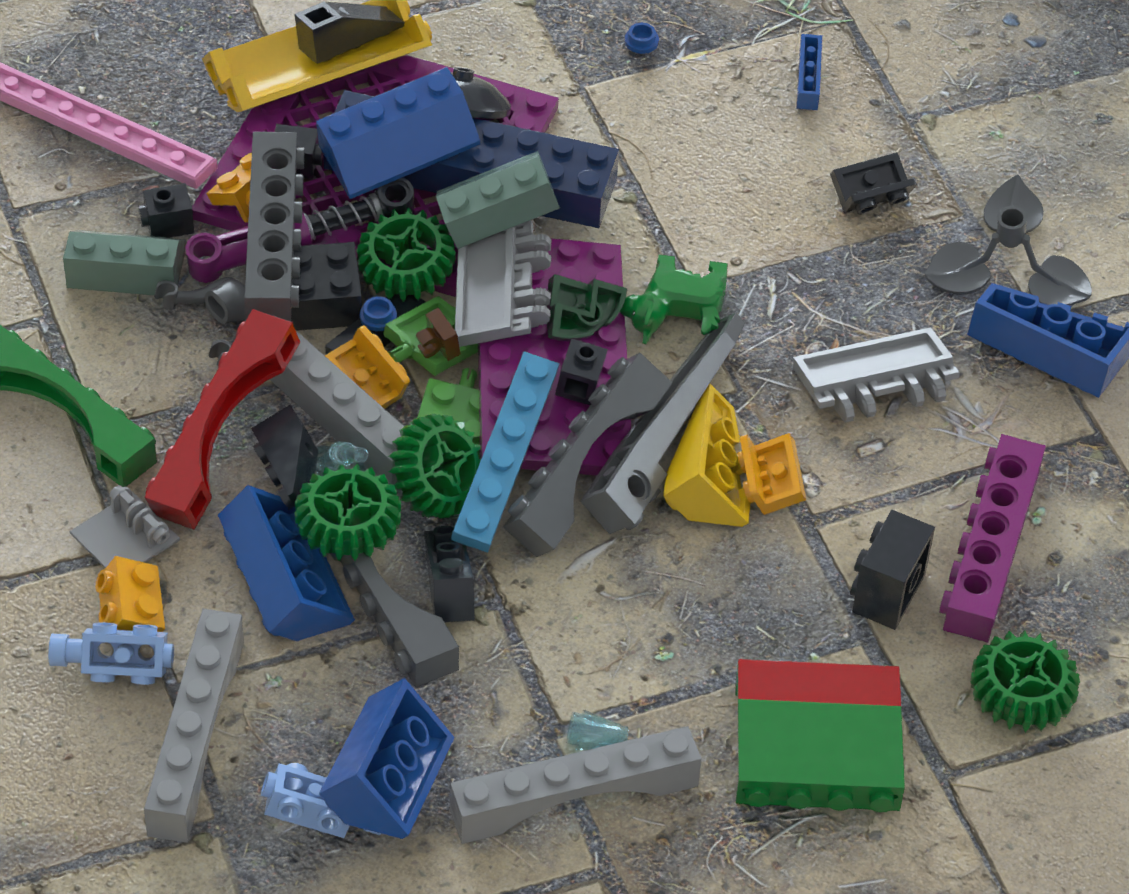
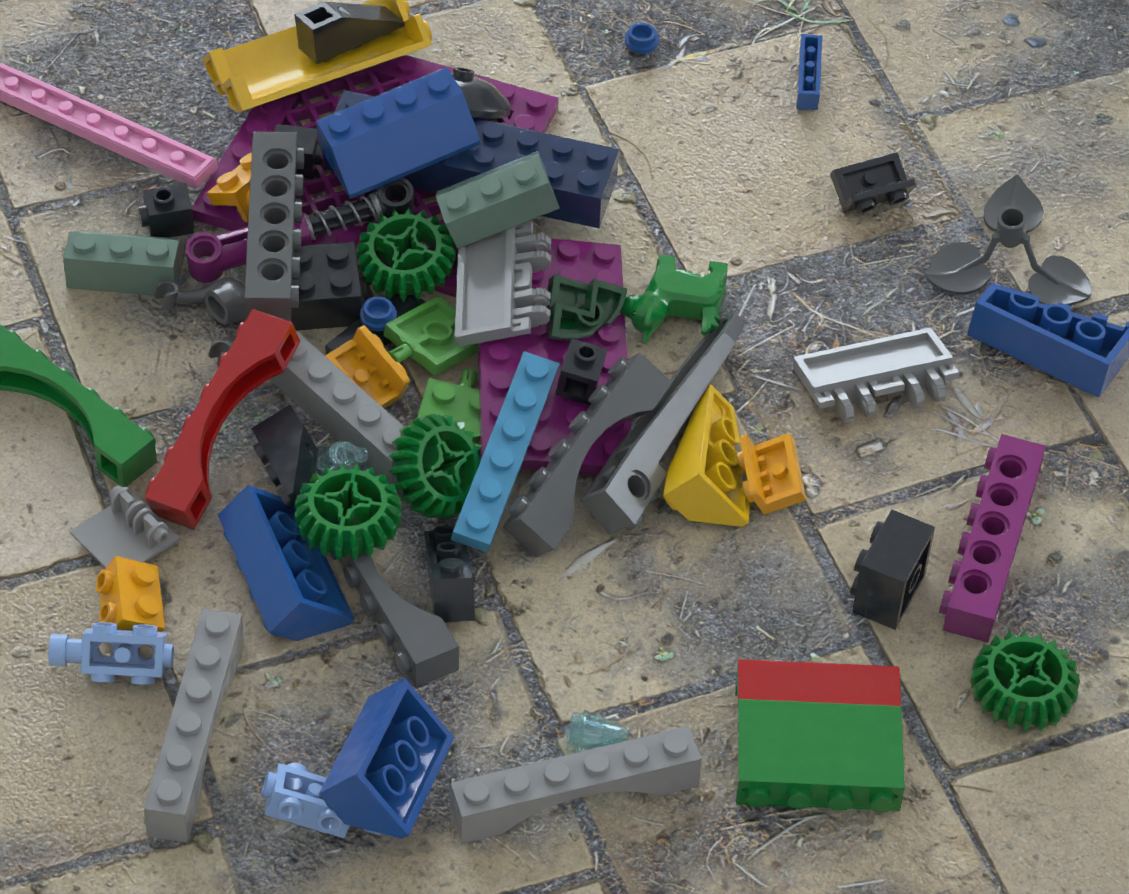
reddish brown tile [416,308,461,361] -> none

